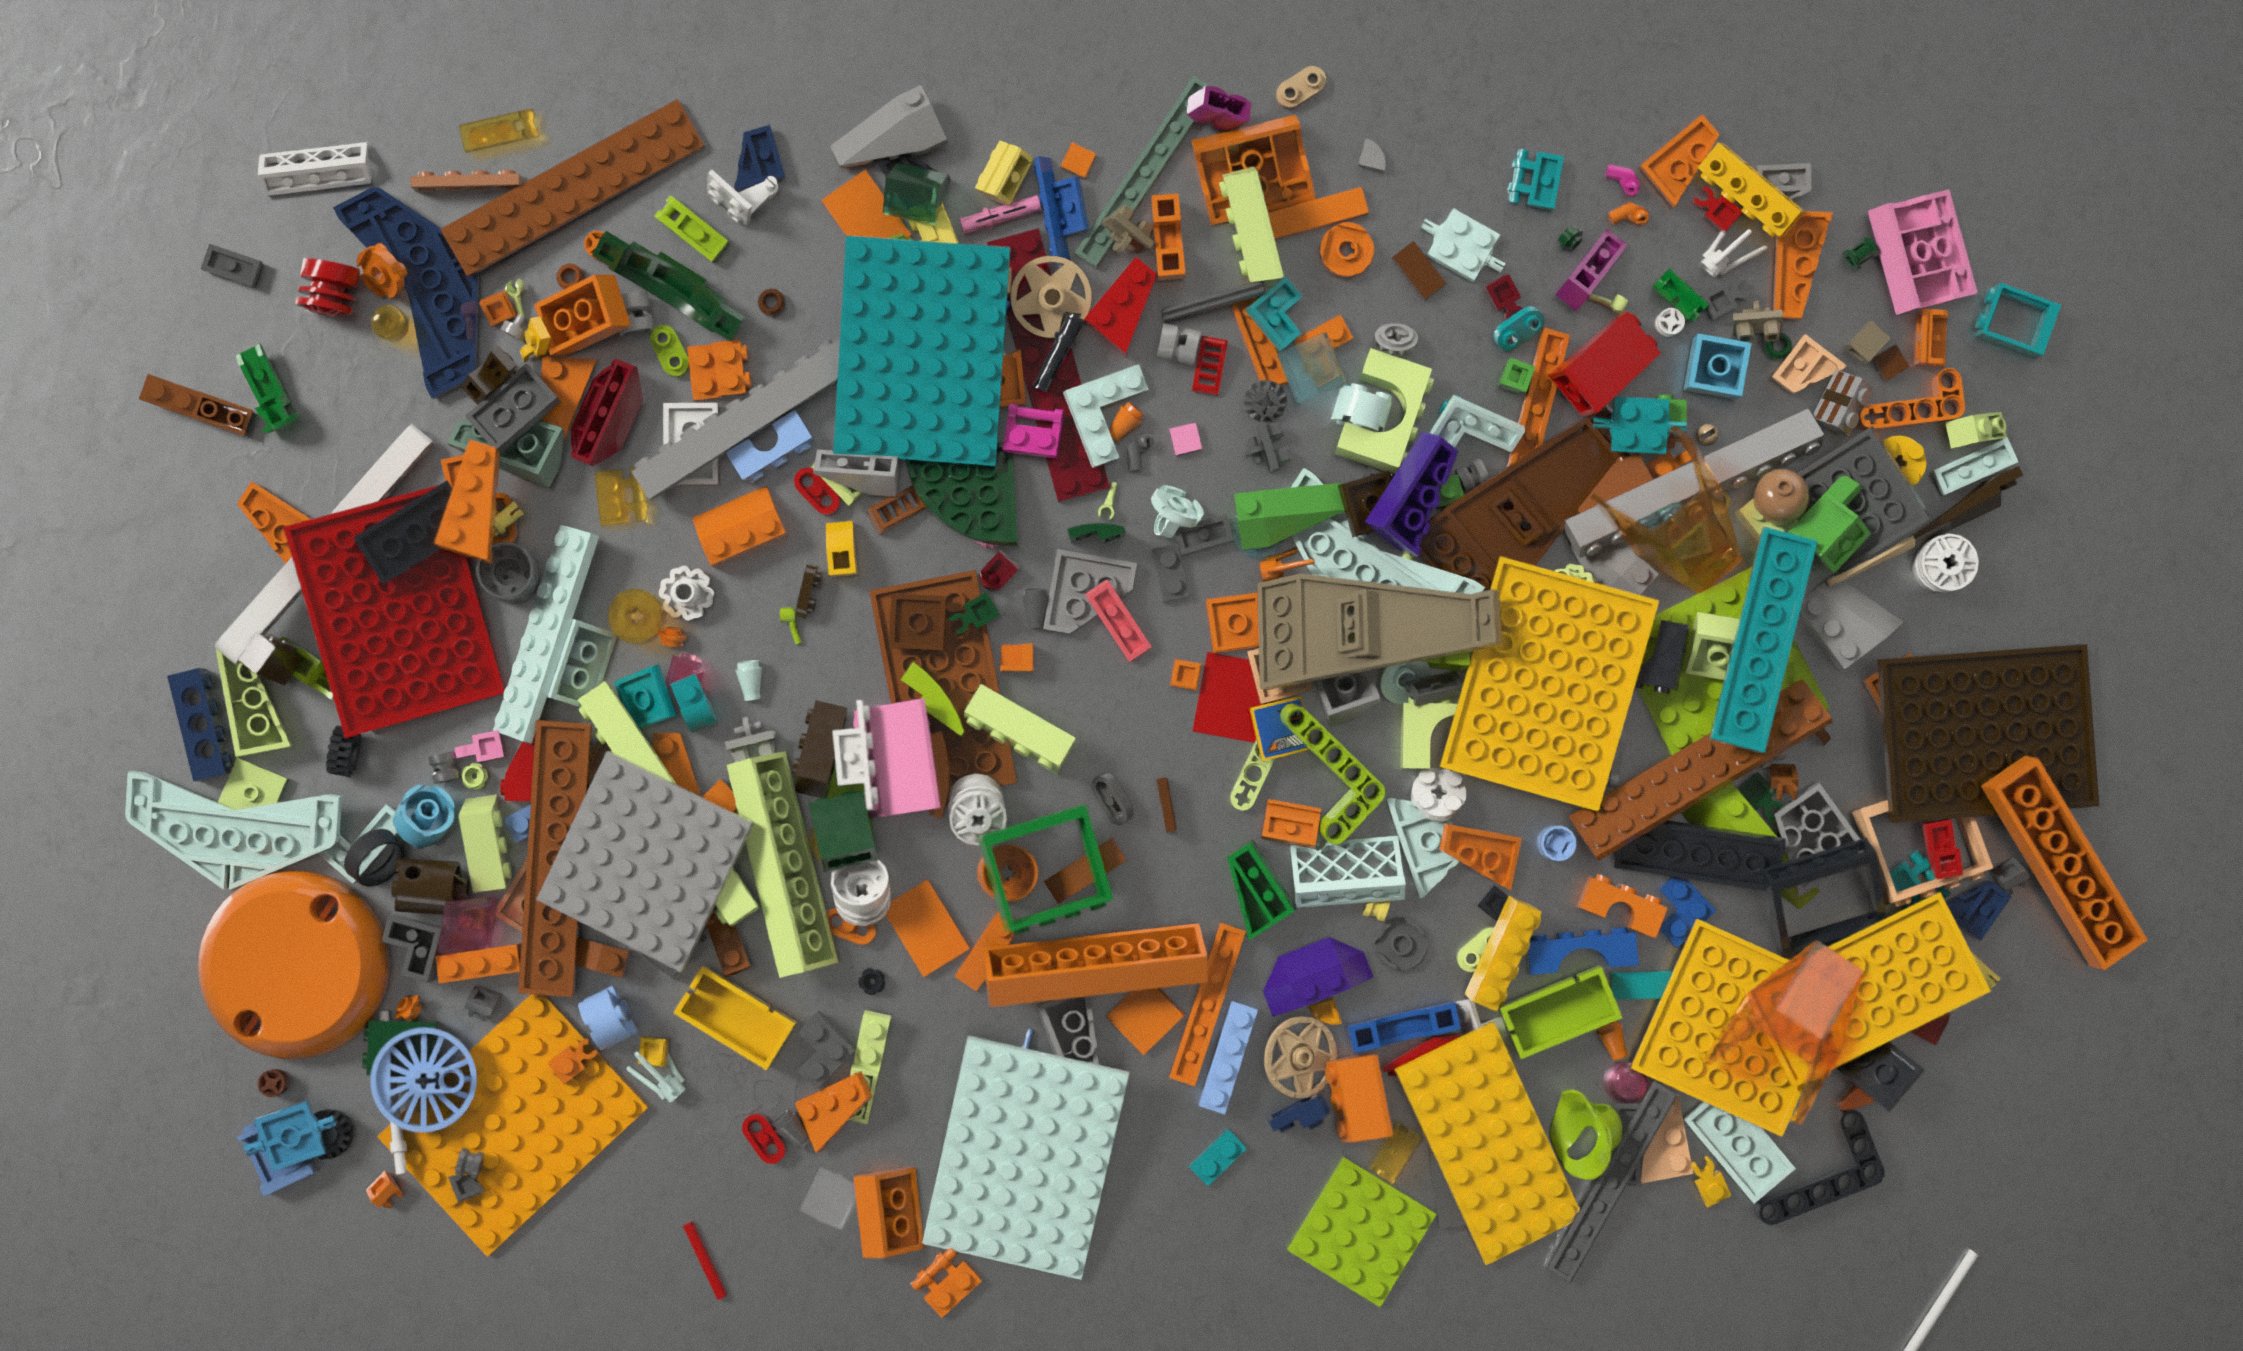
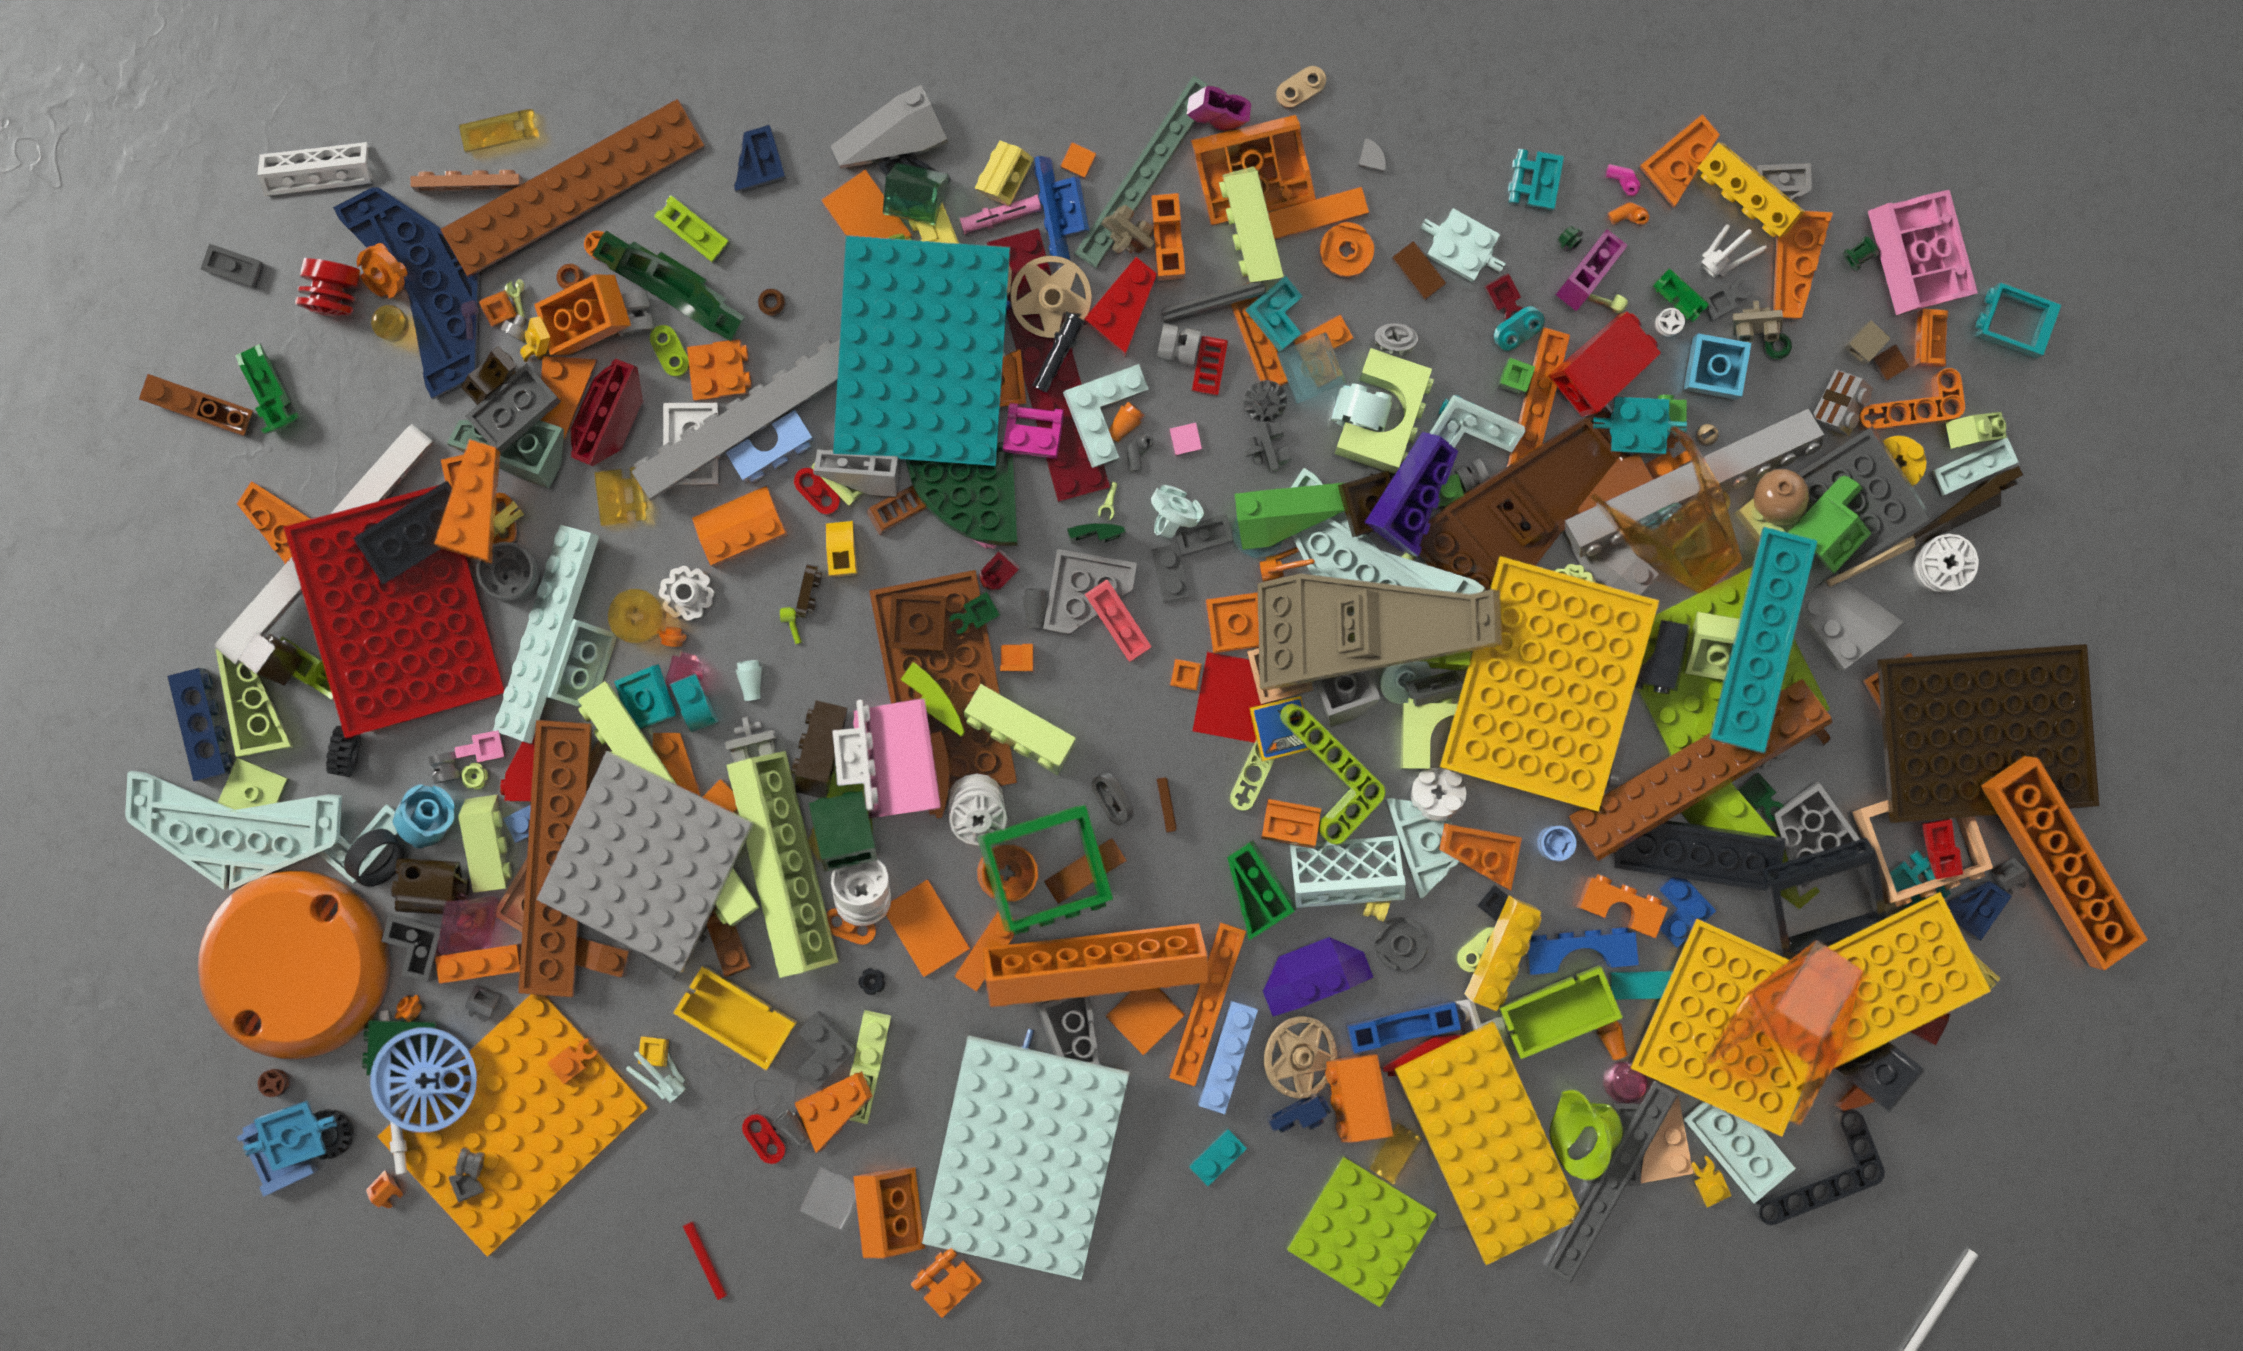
light blue brick [578,985,638,1050] -> none
white plate [707,170,778,226] -> none
light orange tile [1307,997,1342,1025] -> none
red plate [1693,186,1743,234] -> none
dark orange plate [1767,764,1799,800] -> none
light nougat wing [1771,334,1847,394] -> none

